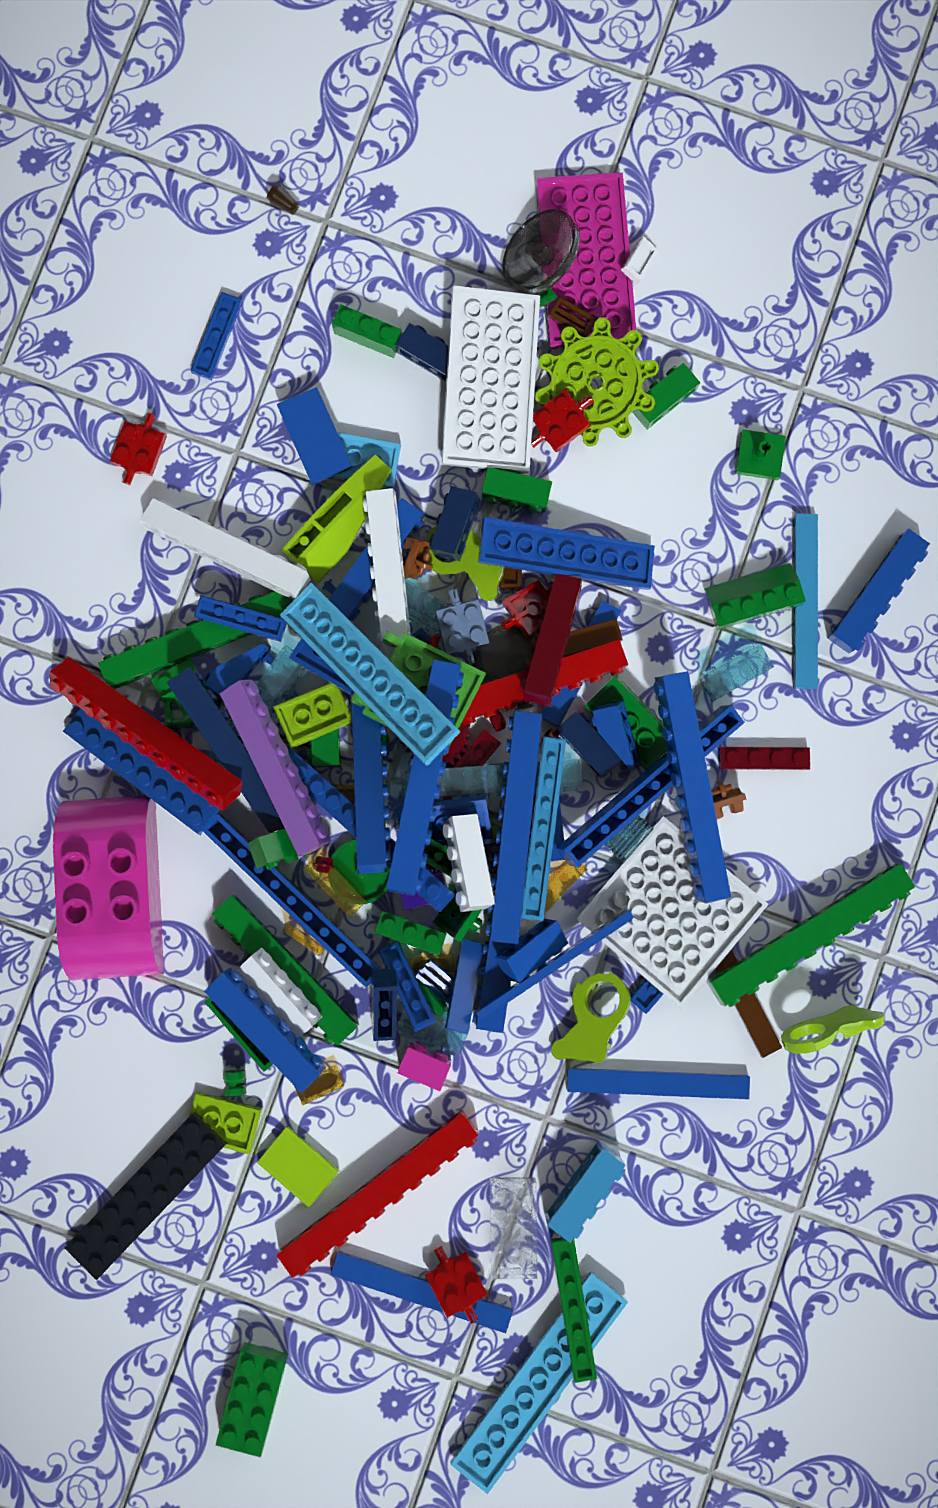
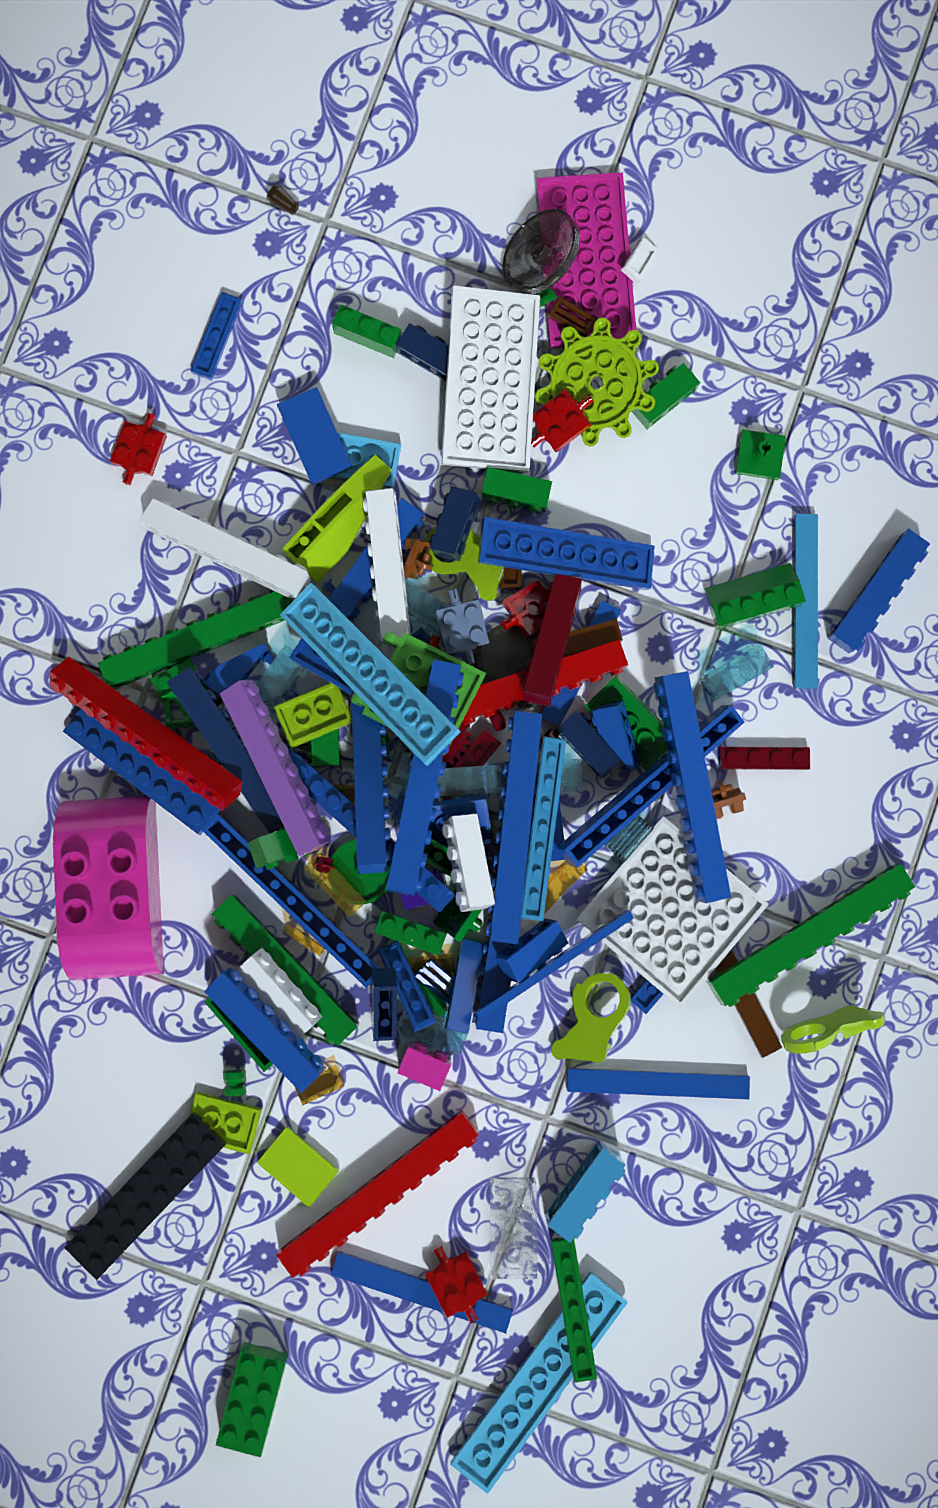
blue tile [194,595,287,642] -> none

